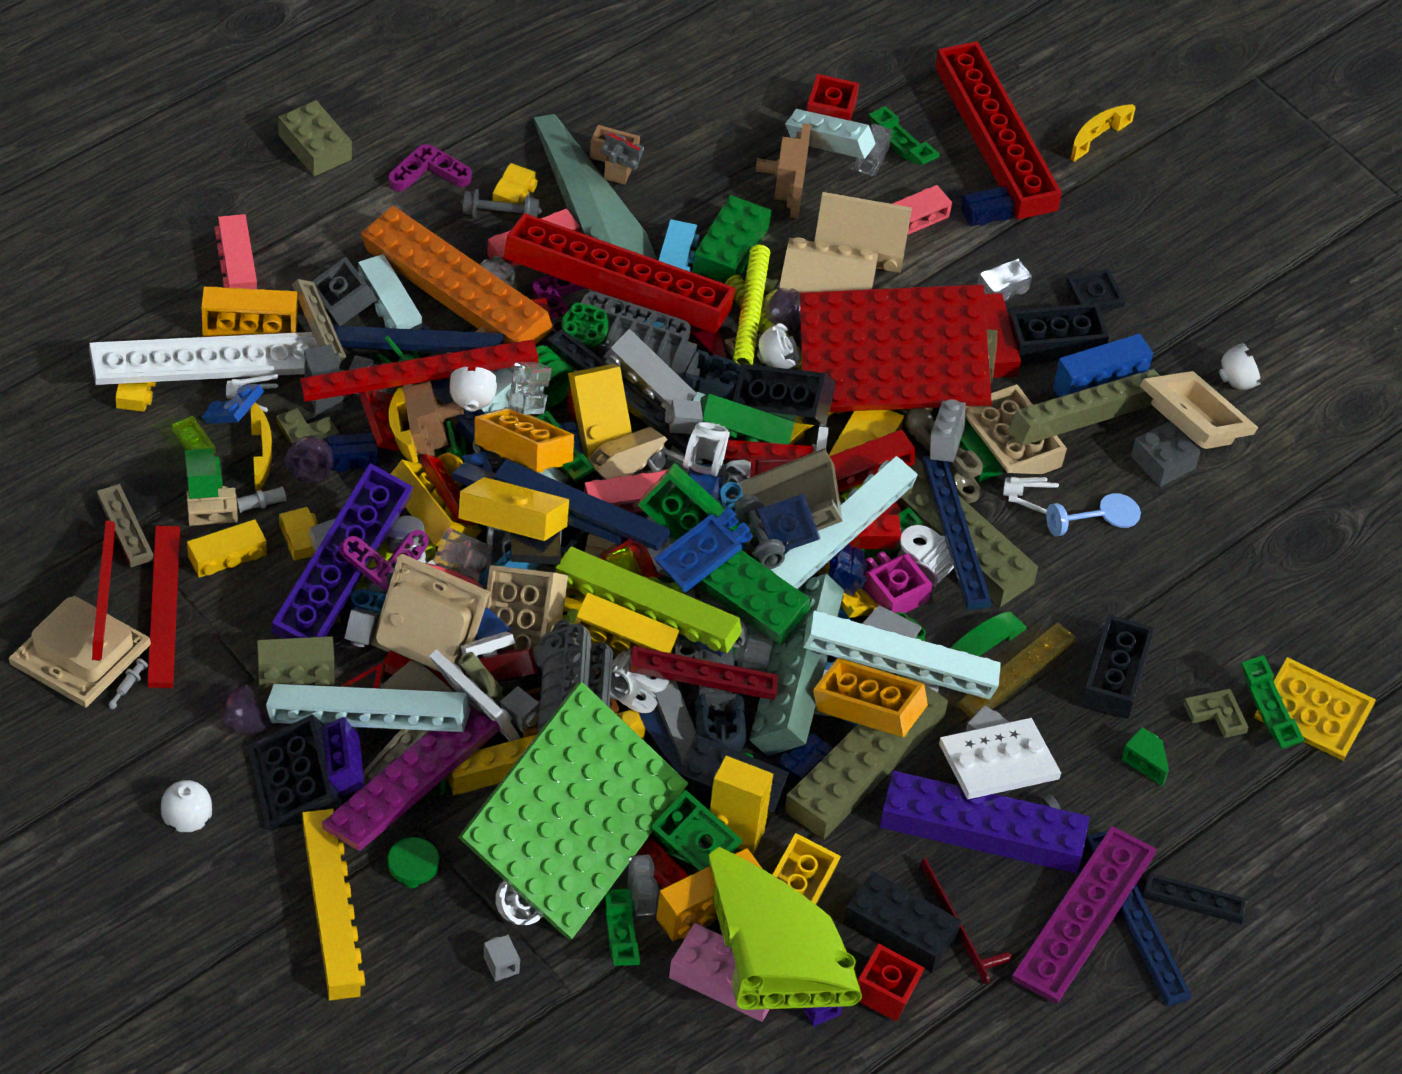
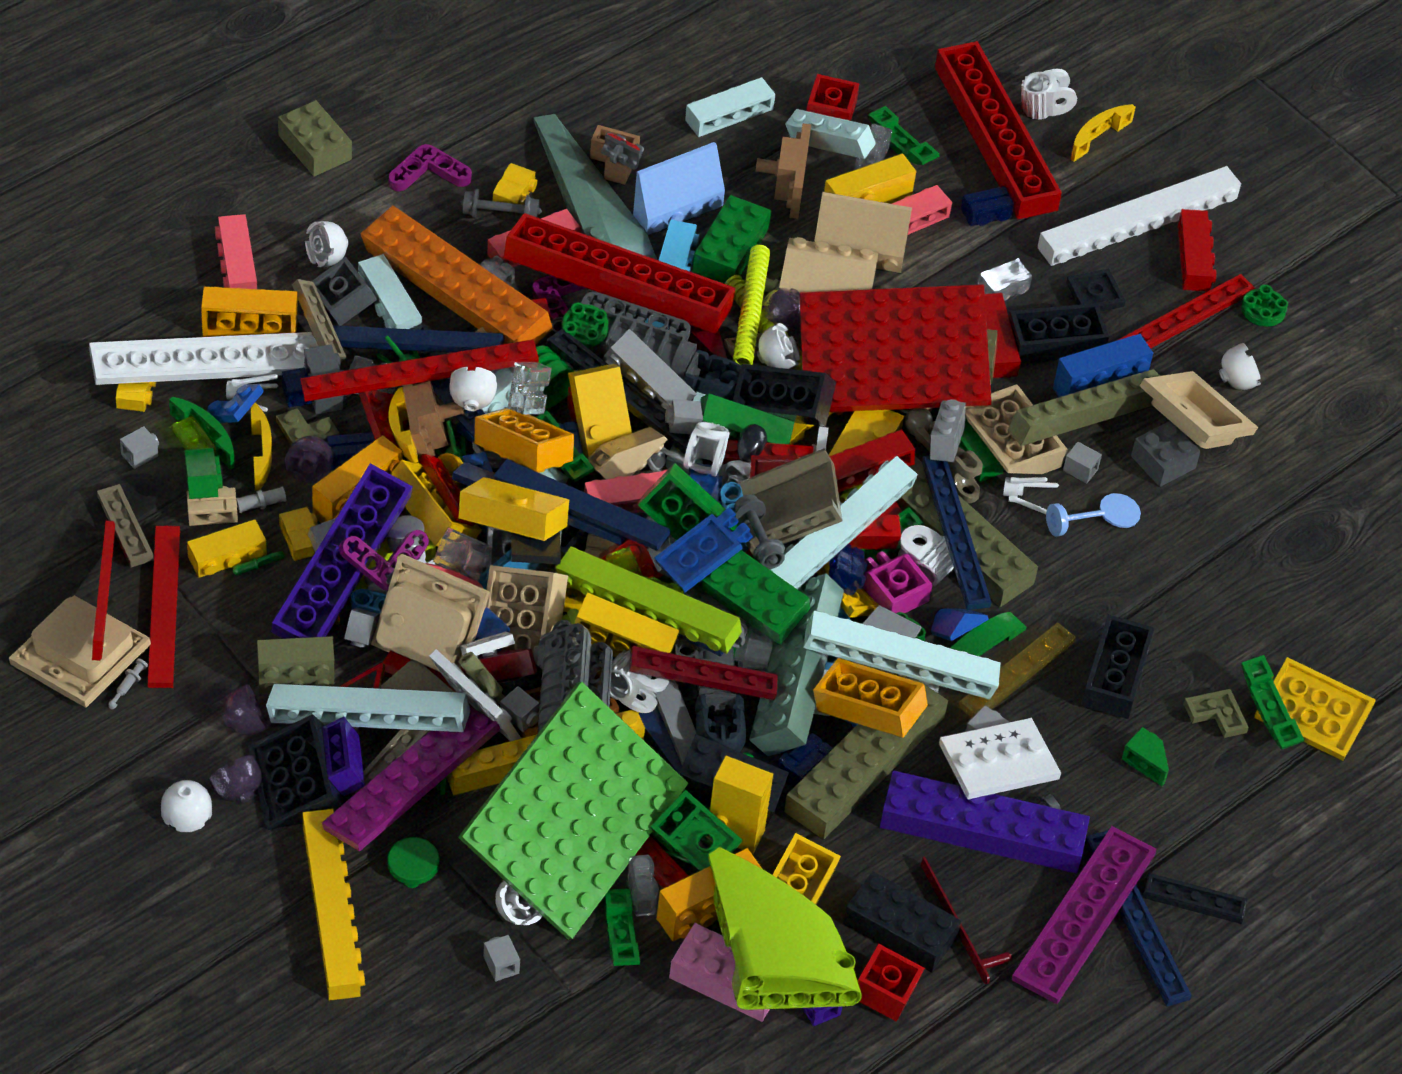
dark blue tile [757,492,821,551] -> none
none -> light grey brick [120,426,159,469]
none -> green slope [169,397,234,470]
none -> clear purple cylinder [209,755,262,803]
none -> green piece [233,551,286,576]
none -> clear blue brick [282,367,312,408]
none -> white cylinder [305,221,348,267]
none -> light orange brick [312,435,403,523]
none -> light blue slope [633,142,725,235]
none -> light aqua brick [685,77,775,137]
none -> black animal [737,424,767,462]
none -> yellow brick [824,153,916,204]
none -> blue slope [931,608,989,641]
none -> white piece [1021,69,1077,120]
none -> white brick [1037,166,1241,266]
none -> light grey brick [1063,442,1102,484]
none -> red tile [1116,274,1255,349]
none -> red brick [1178,209,1216,291]
none -> green tile [1241,285,1288,327]

